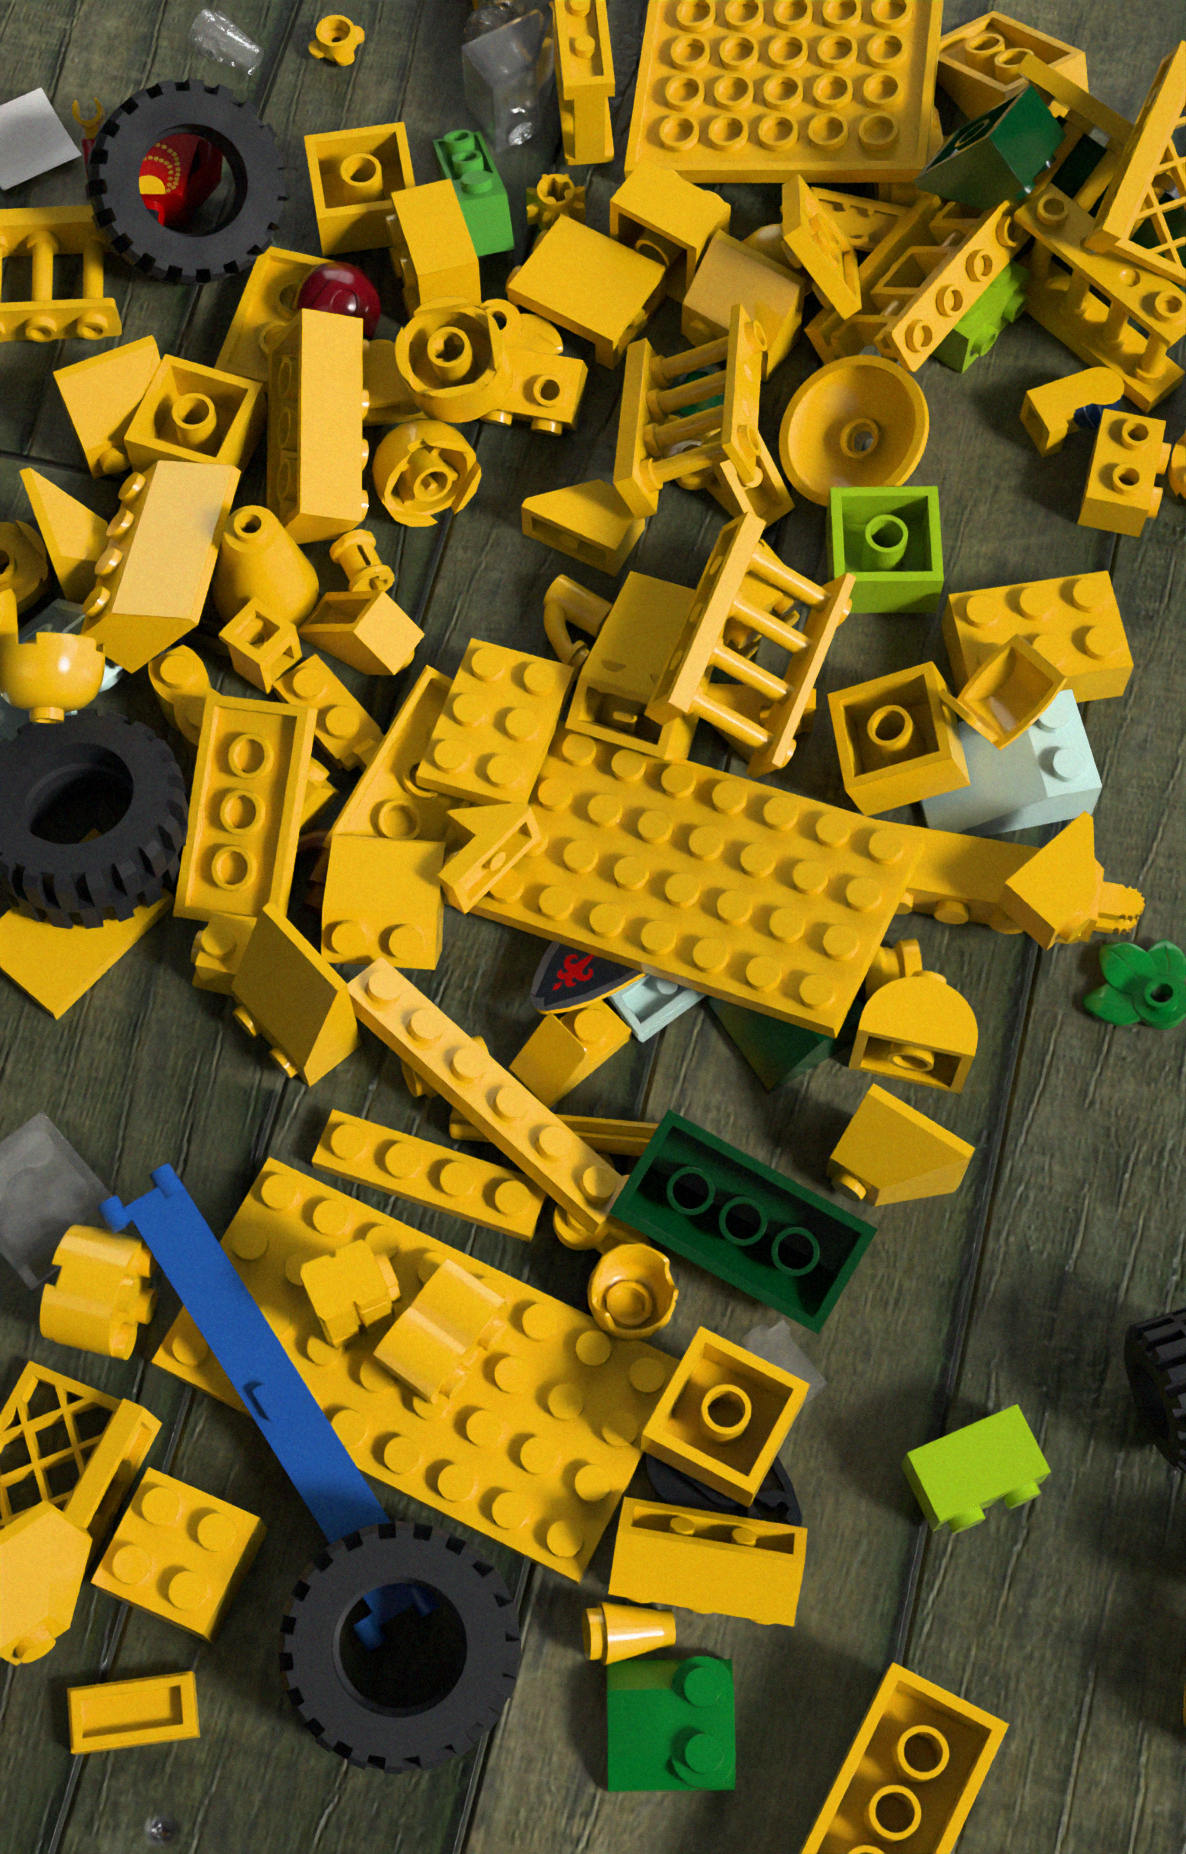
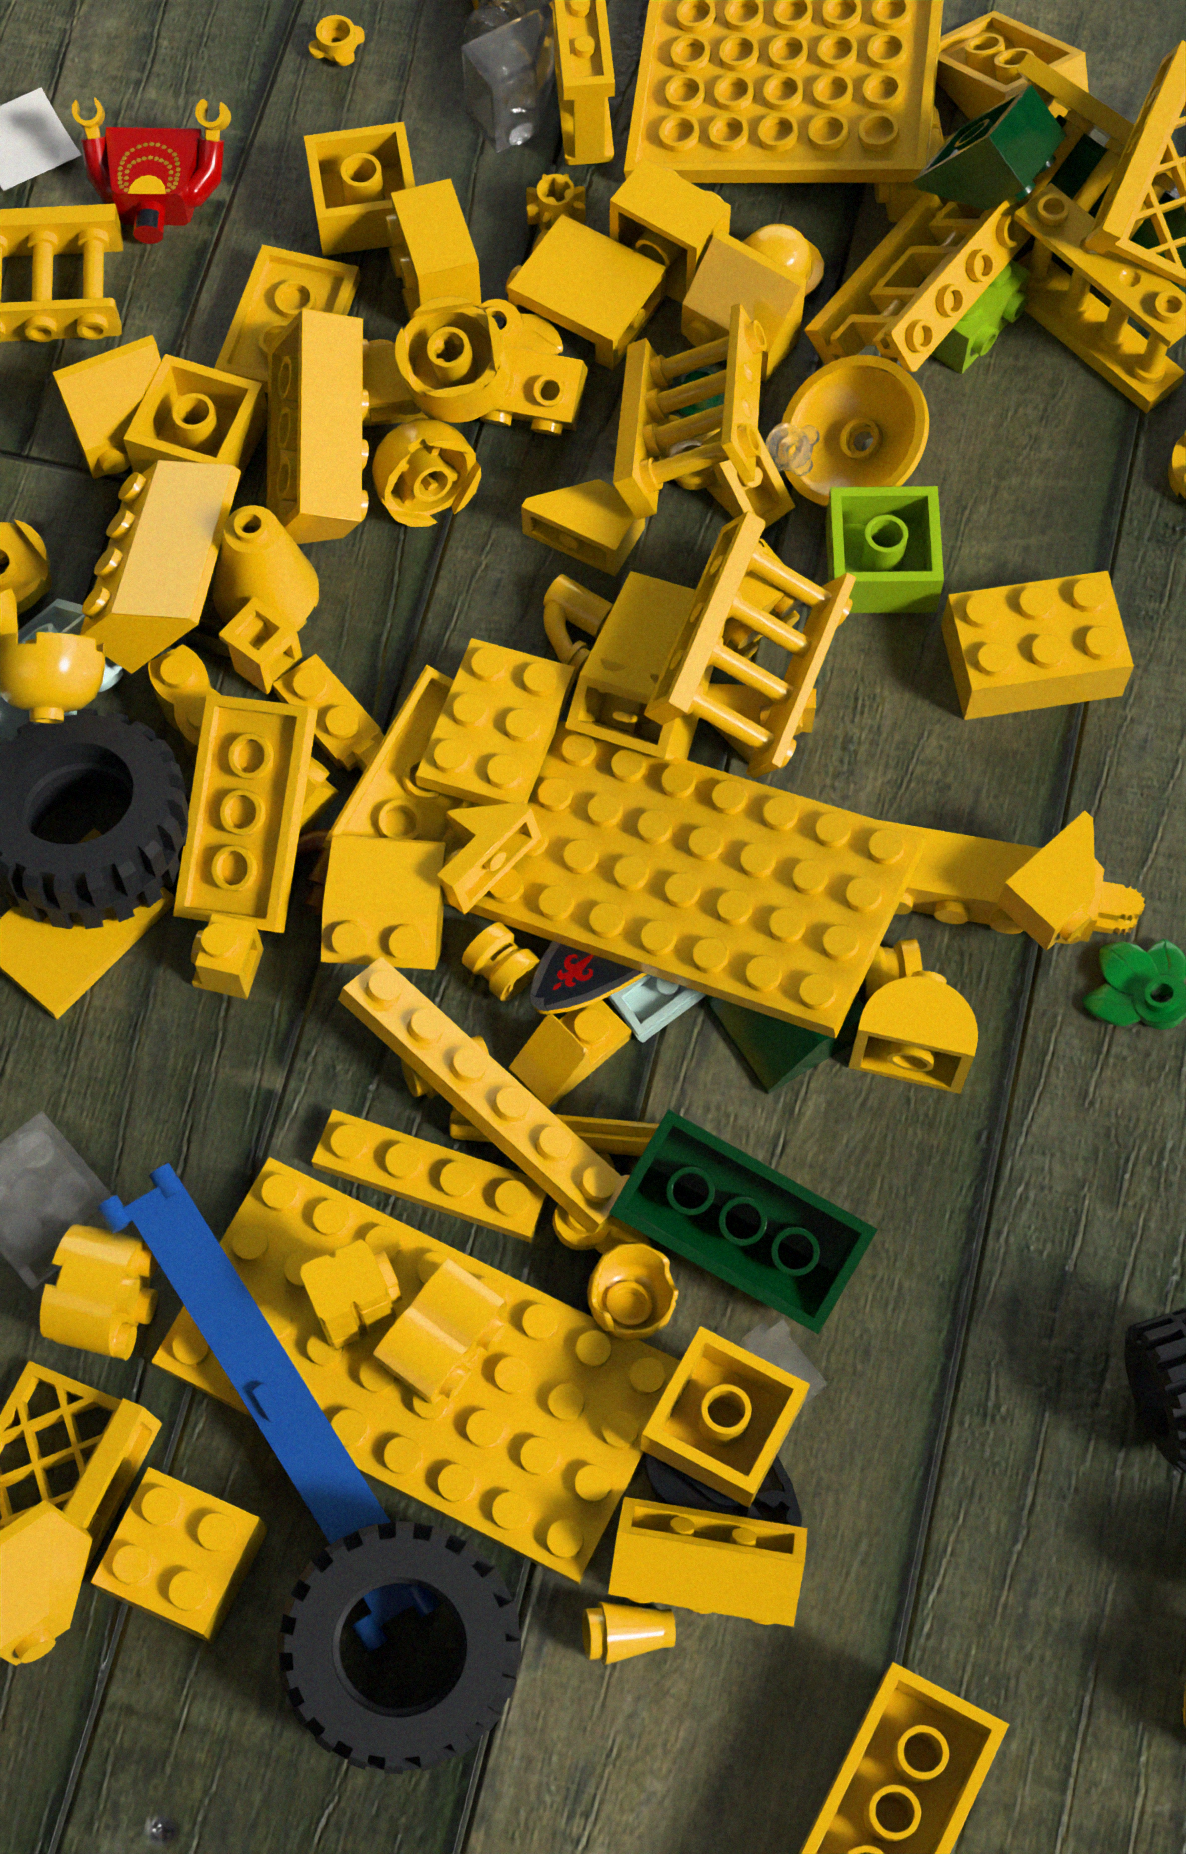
yellow slope [19,467,110,605] -> none
yellow tile [67,1671,200,1755] -> none
black tyre [85,78,290,286] -> none
clear cone [188,9,264,75] -> none
yellow slope [231,901,362,1087] -> none
dark red helmet [290,262,381,340] -> none
yellow slope [297,590,425,675] -> none
yellow bush [329,529,395,592] -> none
bright green slope [432,130,515,257] -> none
green slope [607,1656,736,1792] -> none
yellow plate [780,173,862,320] -> none
yellow plate [811,187,910,255] -> none
yellow slope [825,1083,975,1206] -> none
yellow brick [827,661,971,816] -> none
lime brick [901,1404,1051,1534] -> none
light aqua slope [919,689,1102,837] -> none
yellow piece [937,633,1068,751] -> none
yellow leg [1020,367,1124,458] -> none
yellow brick [1077,408,1171,537] -> none
none -> yellow wheel [462,922,541,1002]
none -> clear plate [765,423,820,477]

